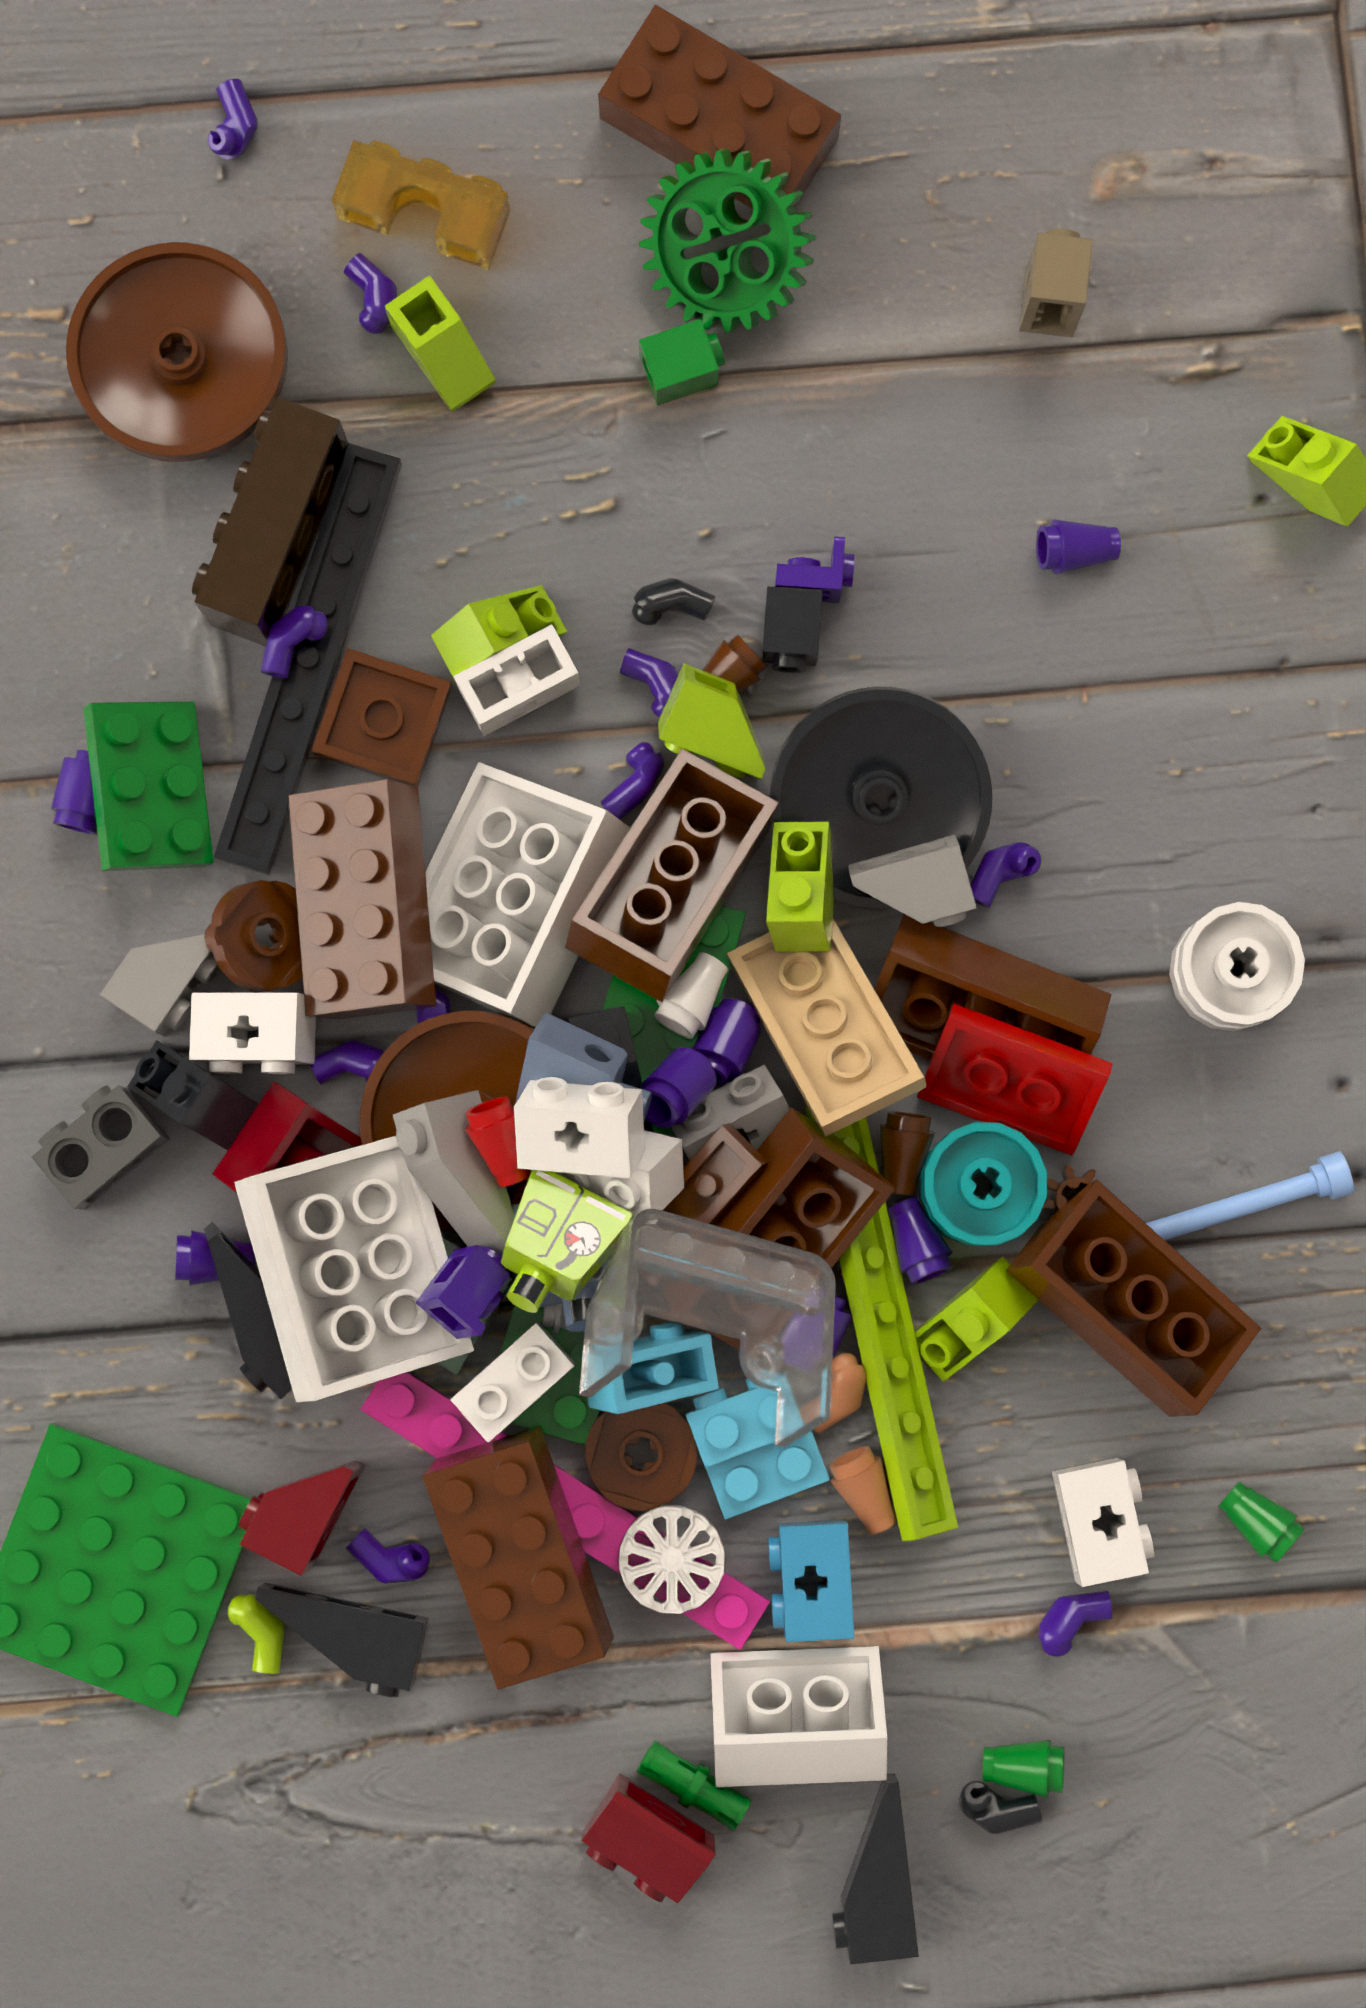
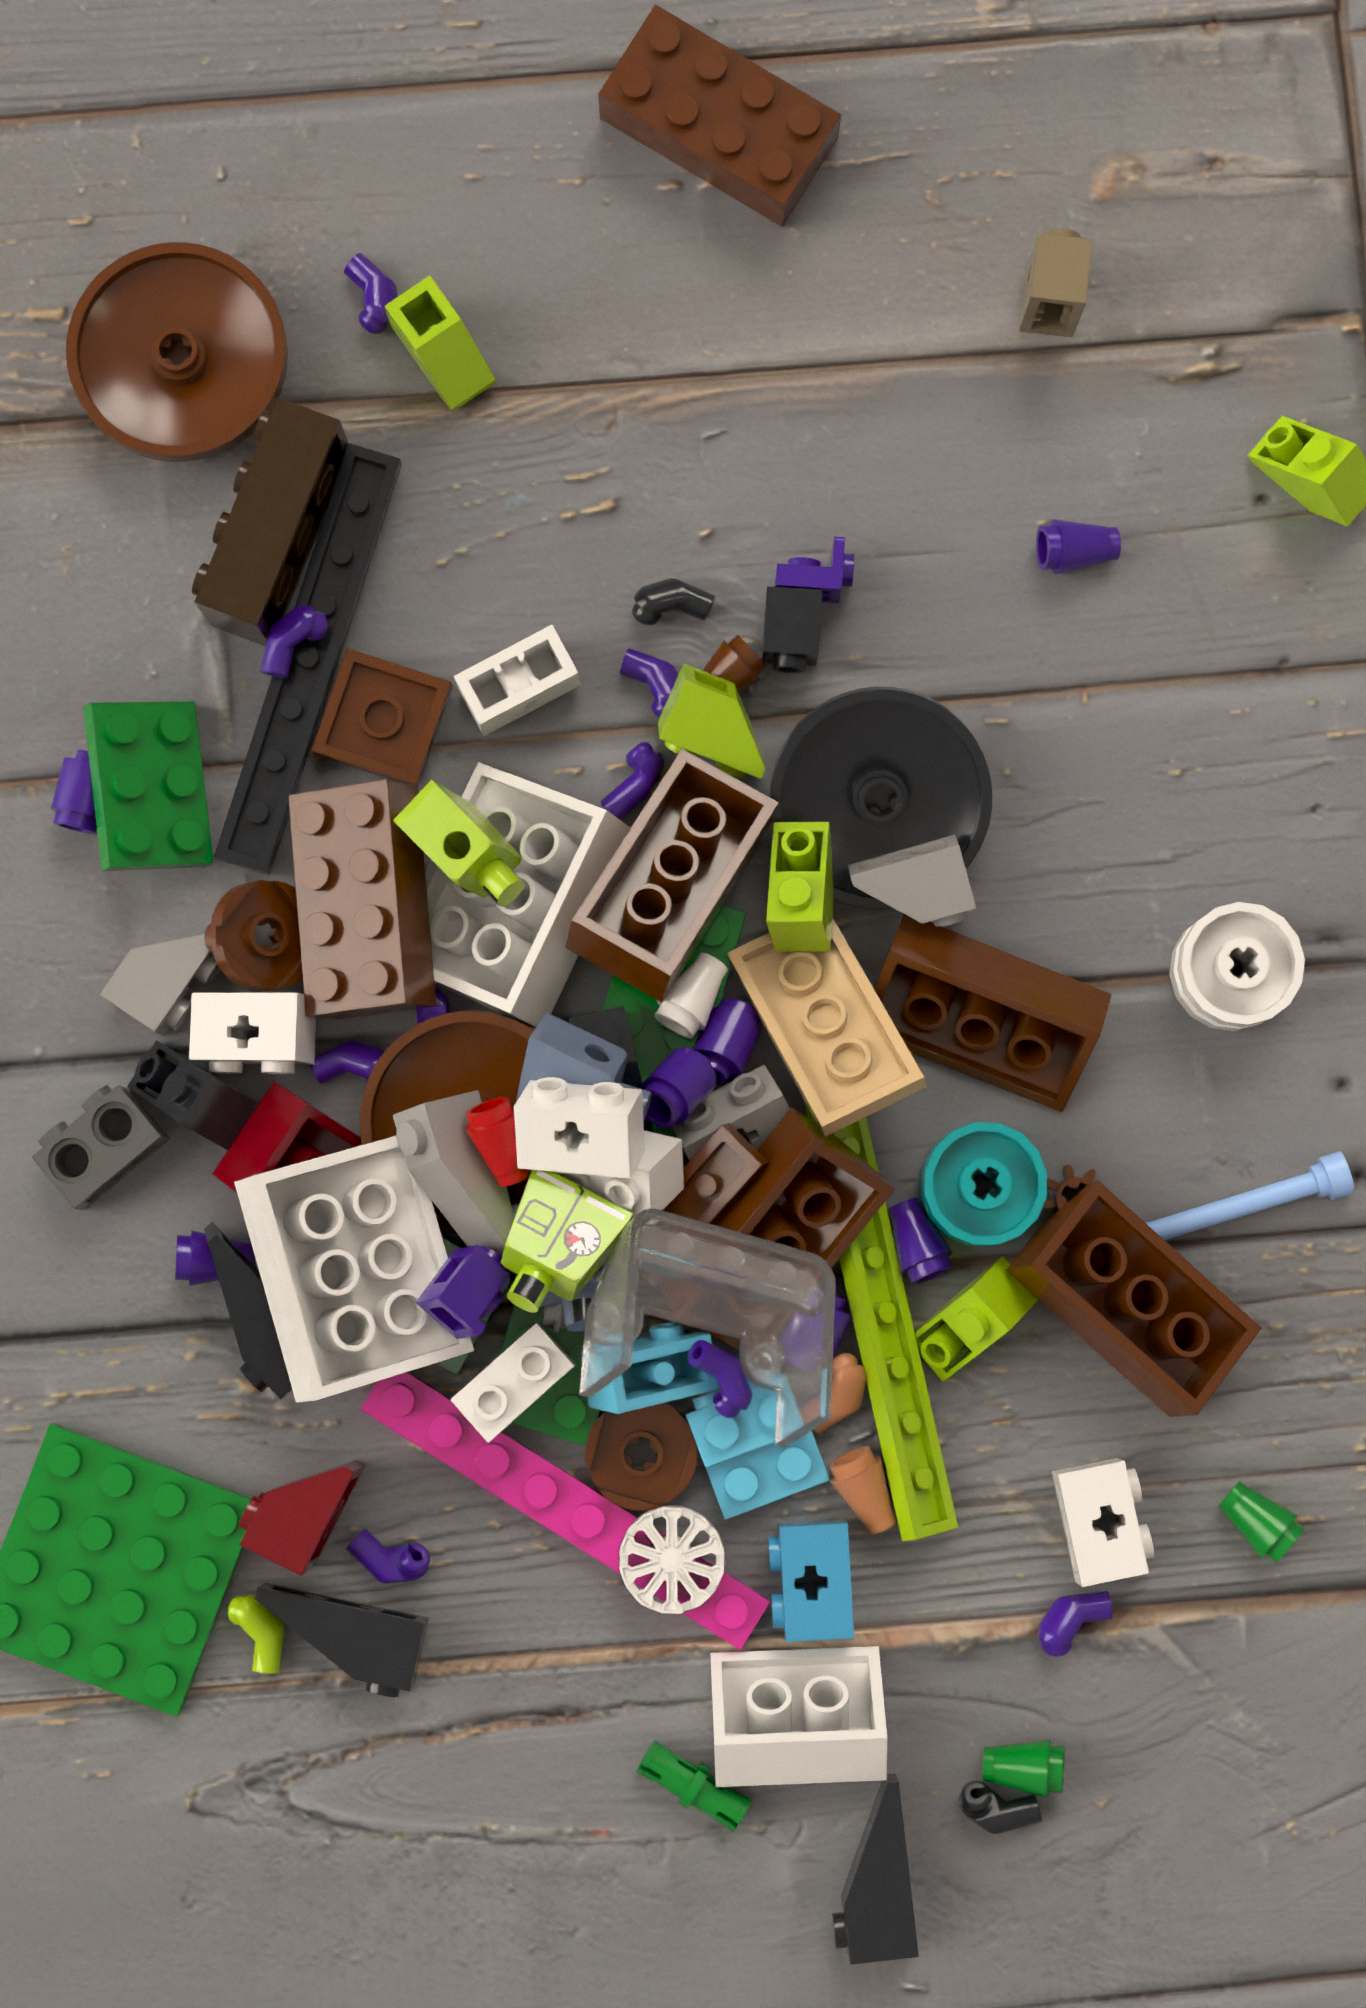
dark purple arm [208,79,258,159] -> none
clear yellow arch [331,140,510,270] -> none
reddish brown brick [422,1426,614,1690] -> none
lime slope [431,585,567,682] -> none
dark red slope [581,1773,715,1903] -> none
green gear [639,148,816,333] -> none
green brick [639,319,725,406] -> none
reddish brown cone [880,1111,935,1195] -> none
red plate [917,1004,1113,1156] -> none
dark purple arm [970,842,1041,908] -> none
none -> lime torso [393,779,524,906]
none -> dark purple arm [688,1340,753,1418]

